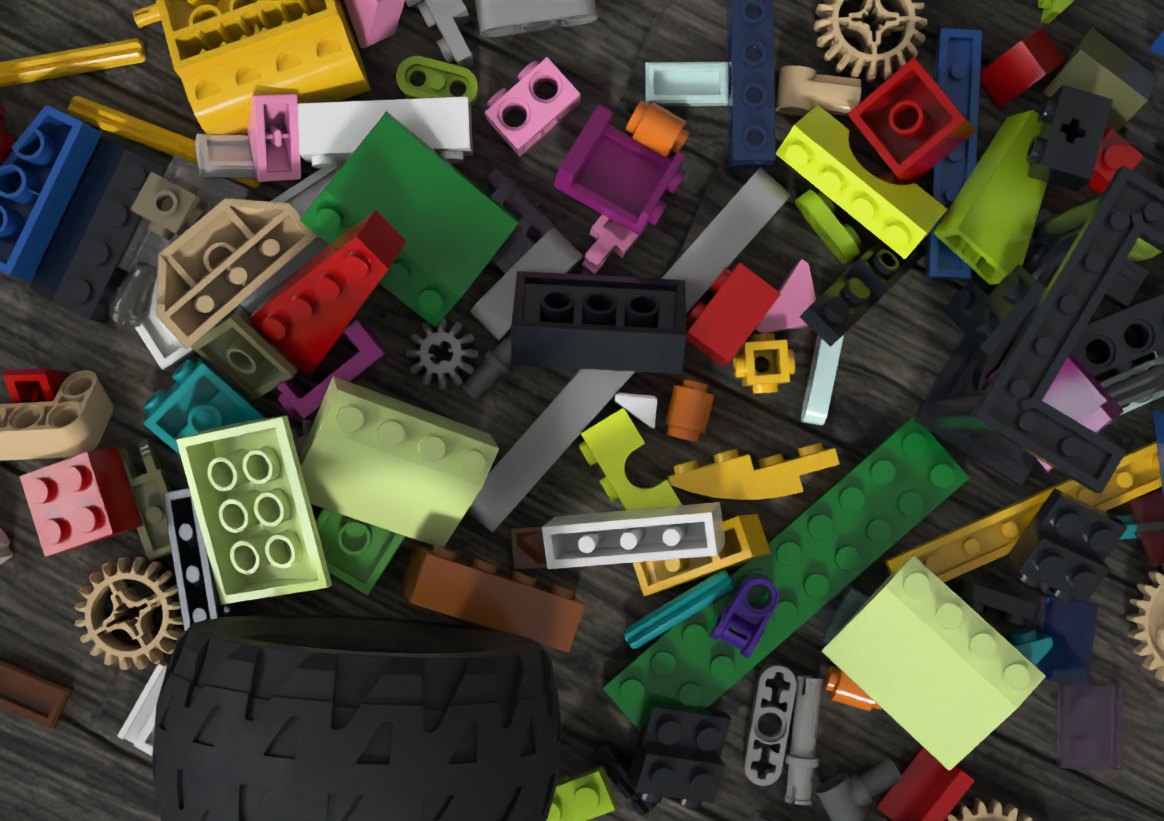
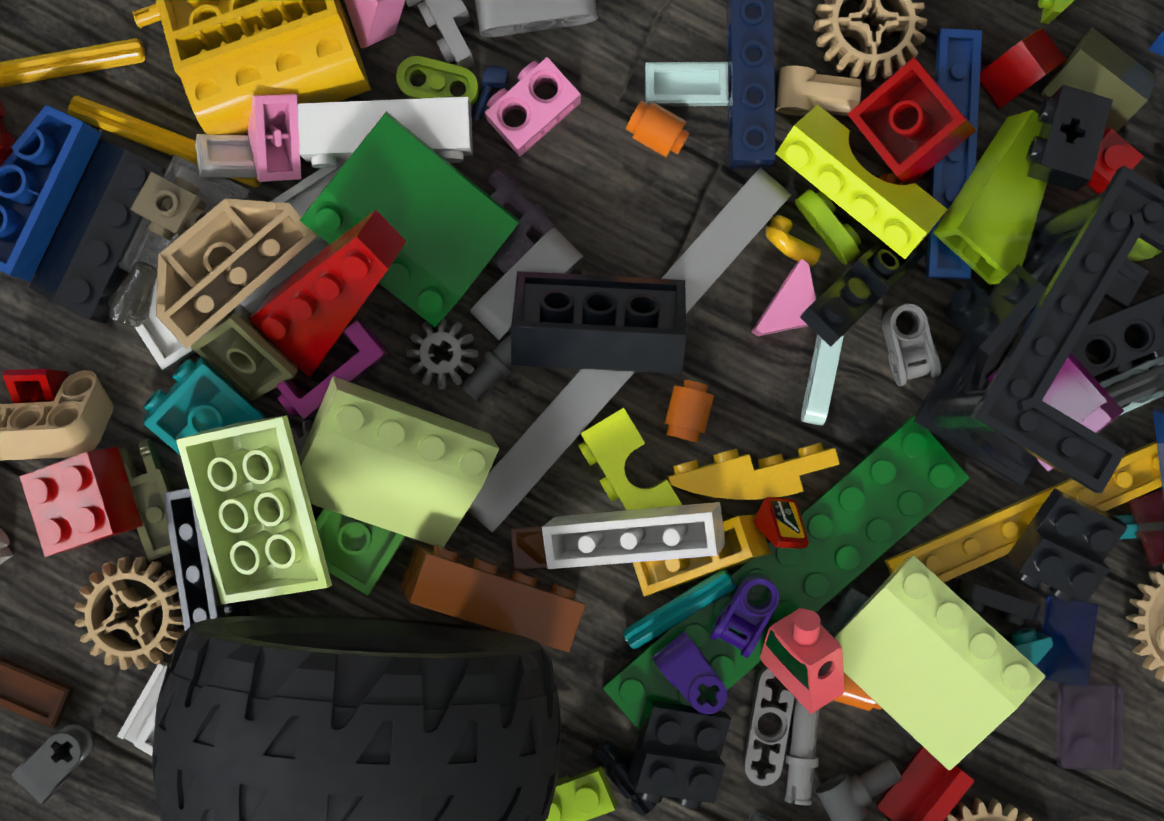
magenta panel [553,105,686,235] -> none
bright pink plate [581,214,649,275] -> none
white slope [614,393,657,429] -> none
red brick [686,263,781,367] -> none
yellow brick [733,333,795,394] -> none
none -> dark grey piece [11,723,95,805]
none -> dark blue hand [471,65,509,121]
none -> dark purple piece [652,631,727,714]
none -> slope [753,497,809,549]
none -> coral torso [760,608,844,714]
none -> yellow arm [765,215,821,267]
none -> light grey piece [882,304,941,387]

